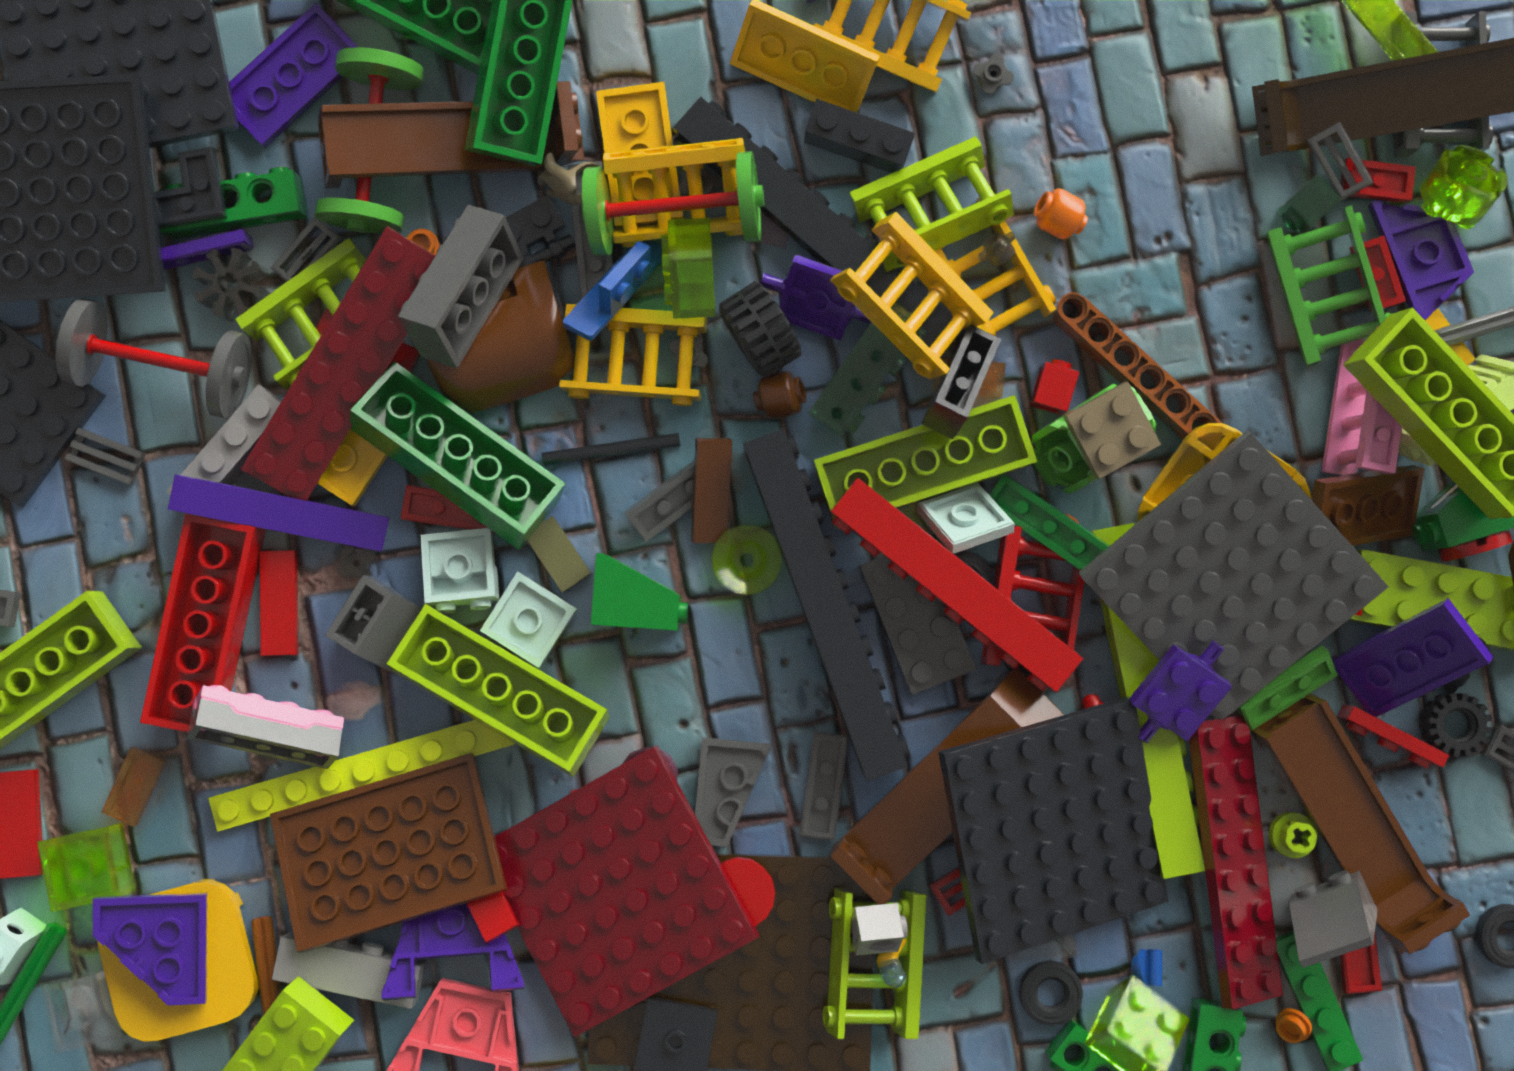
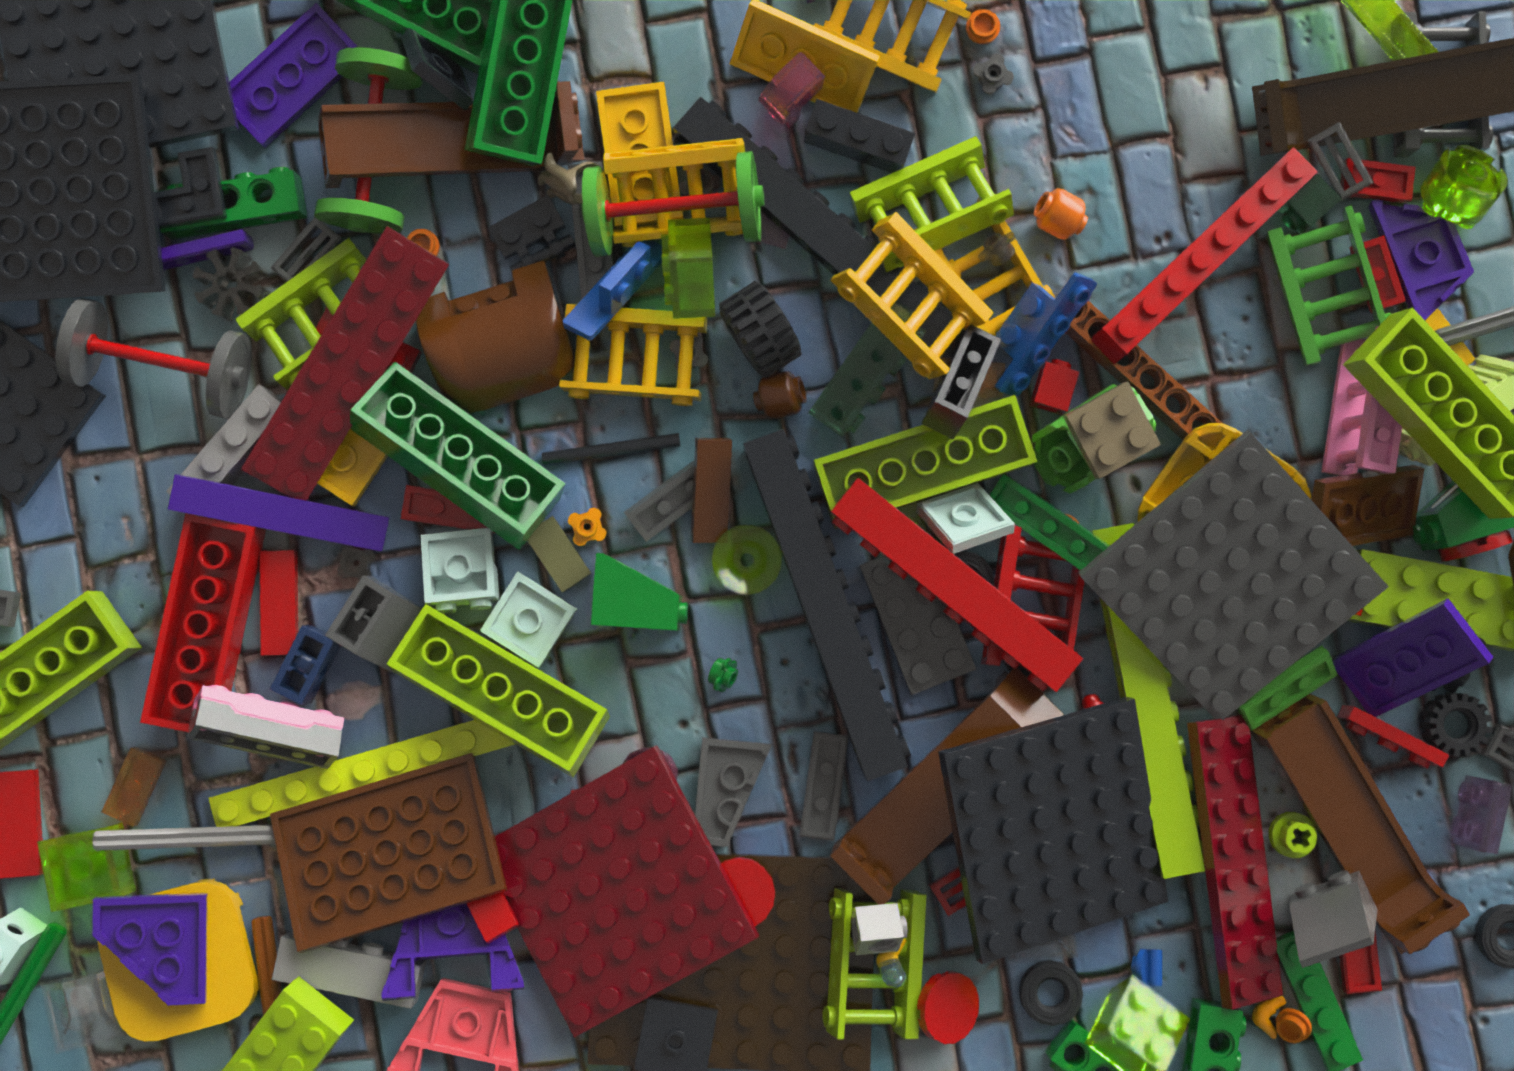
dark grey tile [65,427,146,485] -> none
dark grey brick [398,205,524,369] -> none
dark purple plate [761,255,873,341] -> none
dark purple plate [1129,640,1232,744] -> none
none -> light grey axle [93,825,275,851]
none -> dark blue brick [270,625,341,705]
none -> black plate [401,28,473,111]
none -> light orange plate [568,508,607,546]
none -> green plate [708,658,738,693]
none -> clear pink brick [758,52,825,128]
none -> red tile [917,971,979,1044]
none -> orange plate [966,9,1000,44]
none -> blue bracket [995,272,1097,397]
none -> red brick [1090,147,1318,365]
none -> light orange animal [1251,996,1287,1039]
none -> clear purple bracket [1450,775,1512,854]

